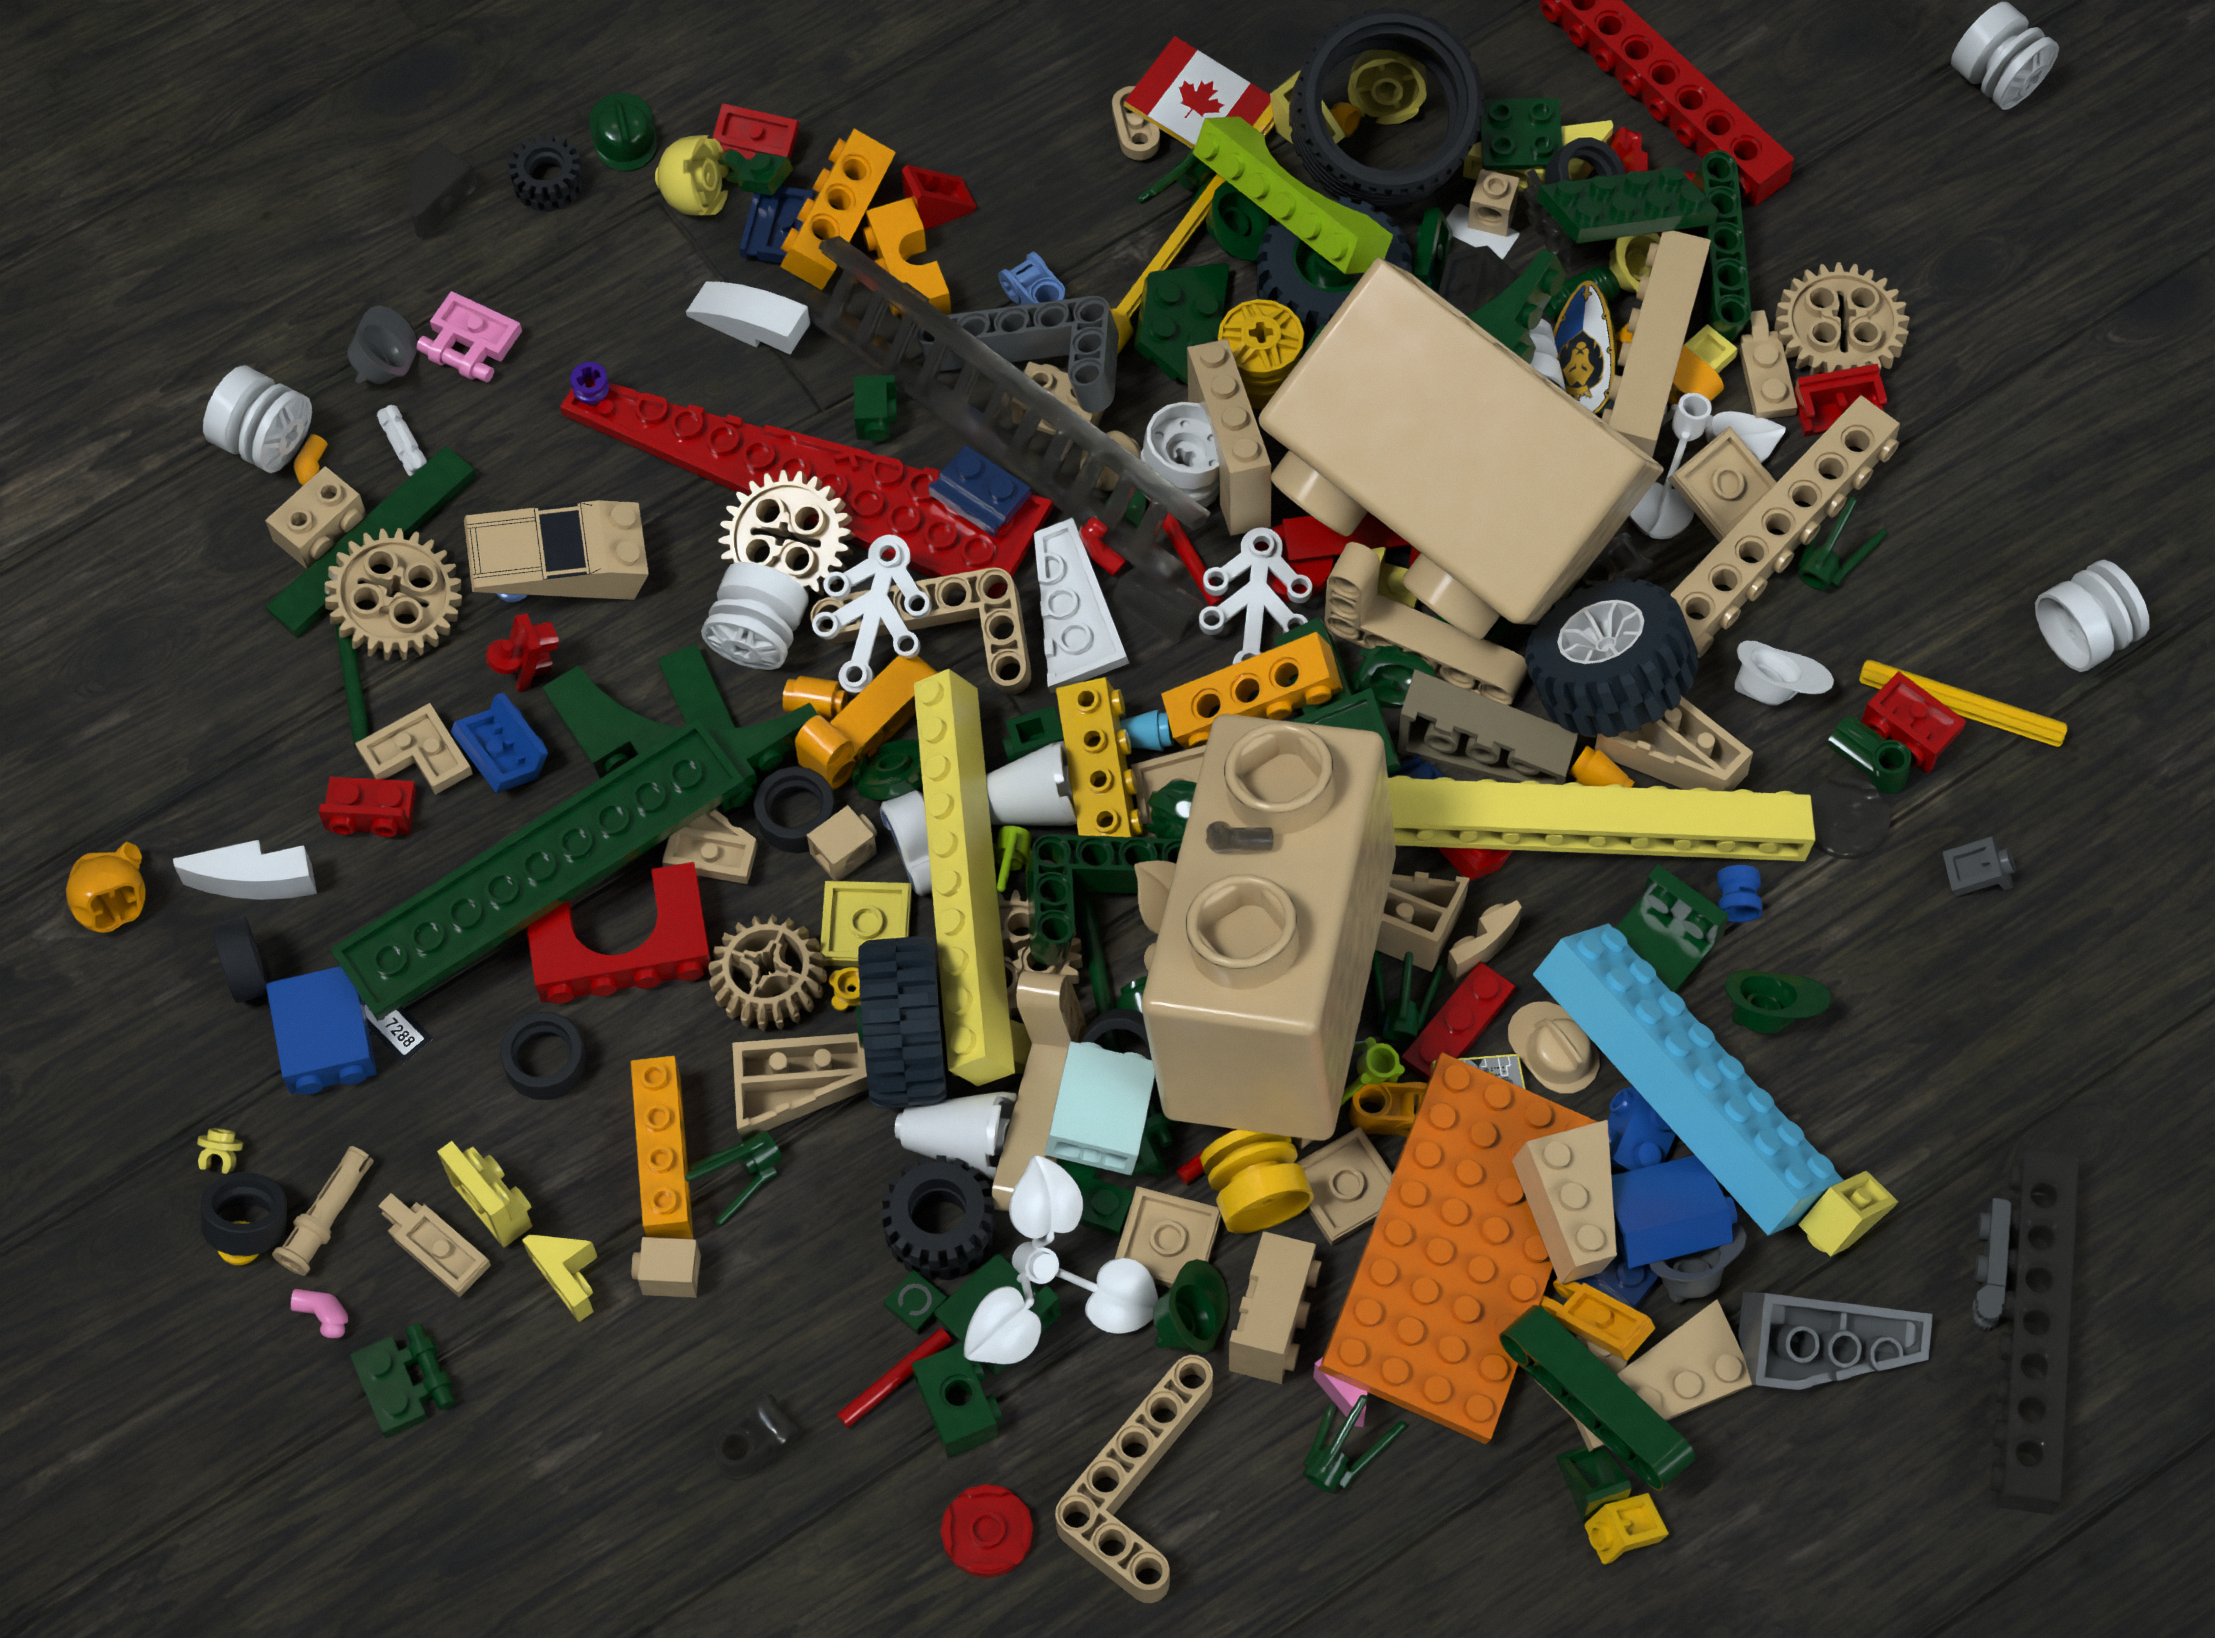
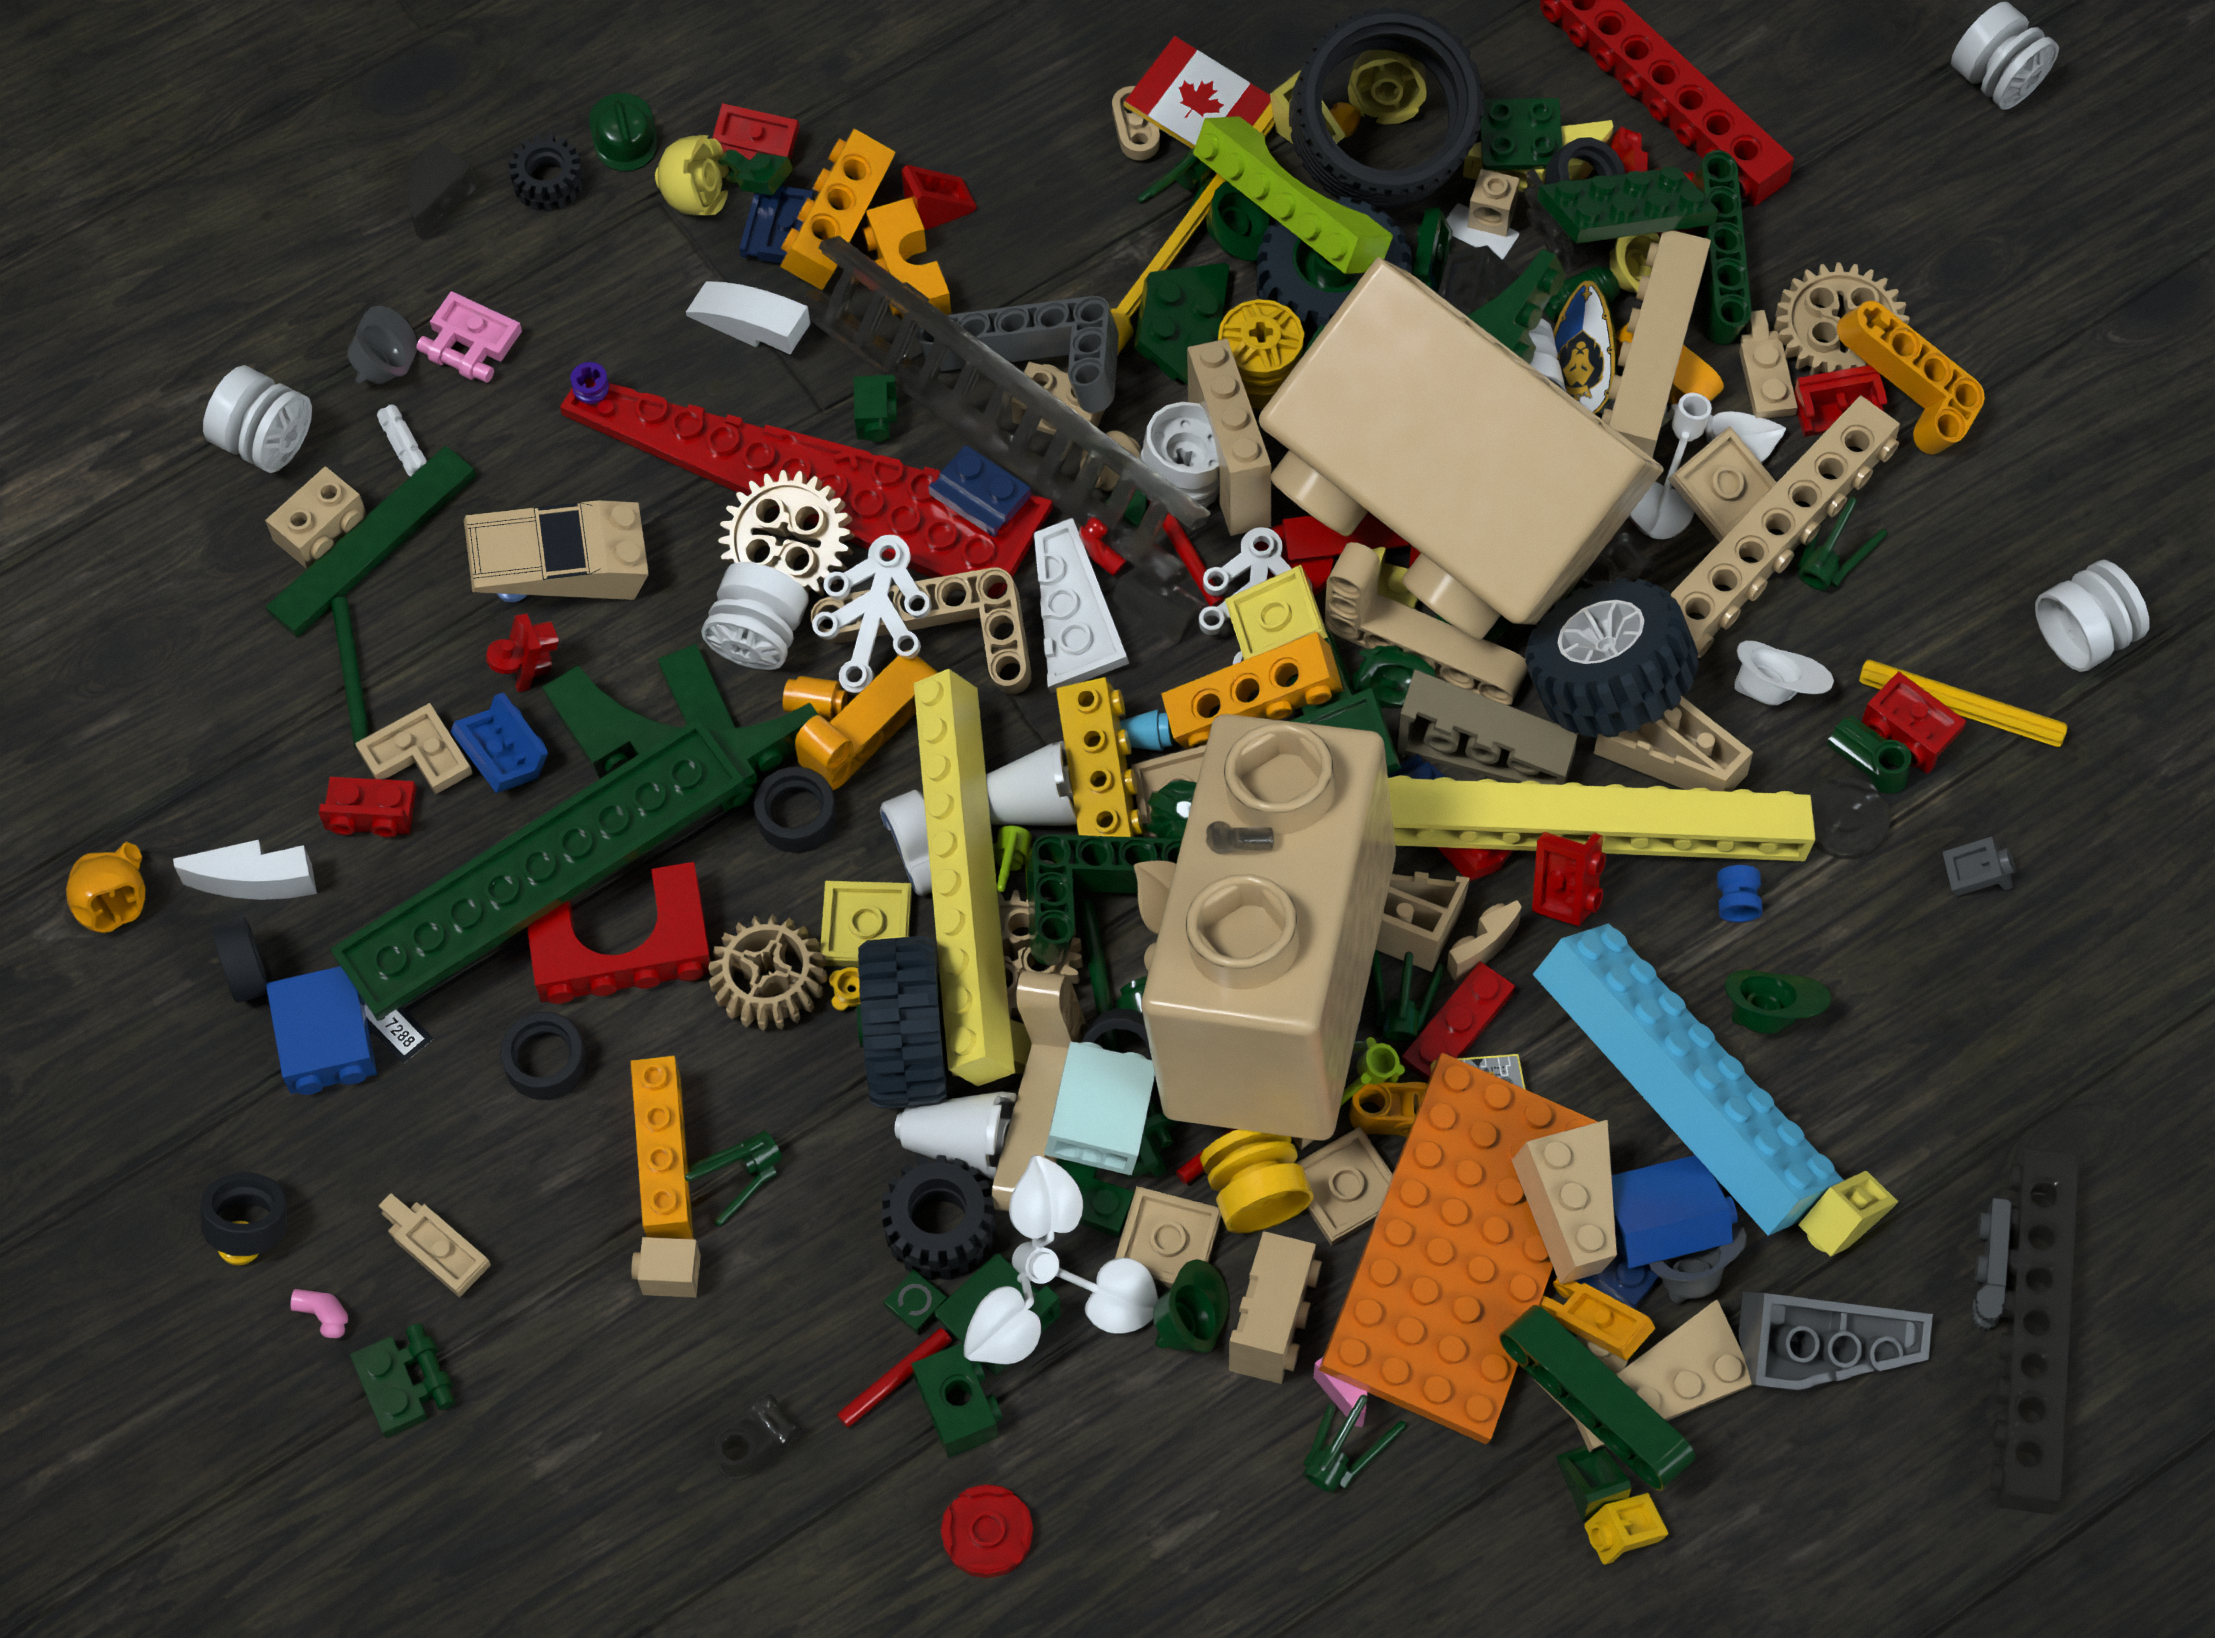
light yellow plate [197,1128,243,1174] -> none
tan pin [272,1146,374,1276] -> none
light orange arm [293,434,328,486] -> none
tan gear [325,528,462,660] -> none
light yellow plate [437,1141,532,1248] -> none
light yellow slope [522,1235,597,1322] -> none
tan wing [662,809,758,884] -> none
tan wedge [732,1033,868,1141] -> none
tan brick [807,805,877,881] -> none
dark green tile [851,740,923,800] -> none
medium blue piece [998,252,1066,305] -> none
dark green brick [1002,706,1064,763] -> none
tan beam [1055,1355,1213,1603] -> none
tan piece [1508,1001,1600,1094] -> none
light orange cone [1568,746,1635,788] -> none
blue bracket [1608,1086,1676,1173] -> none
dark green bracket [1615,865,1729,993] -> none
light yellow plate [1684,324,1738,373] -> none
none -> light yellow tile [1225,565,1328,660]
none -> red bracket [1532,832,1606,927]
none -> light orange beam [1837,300,1985,455]

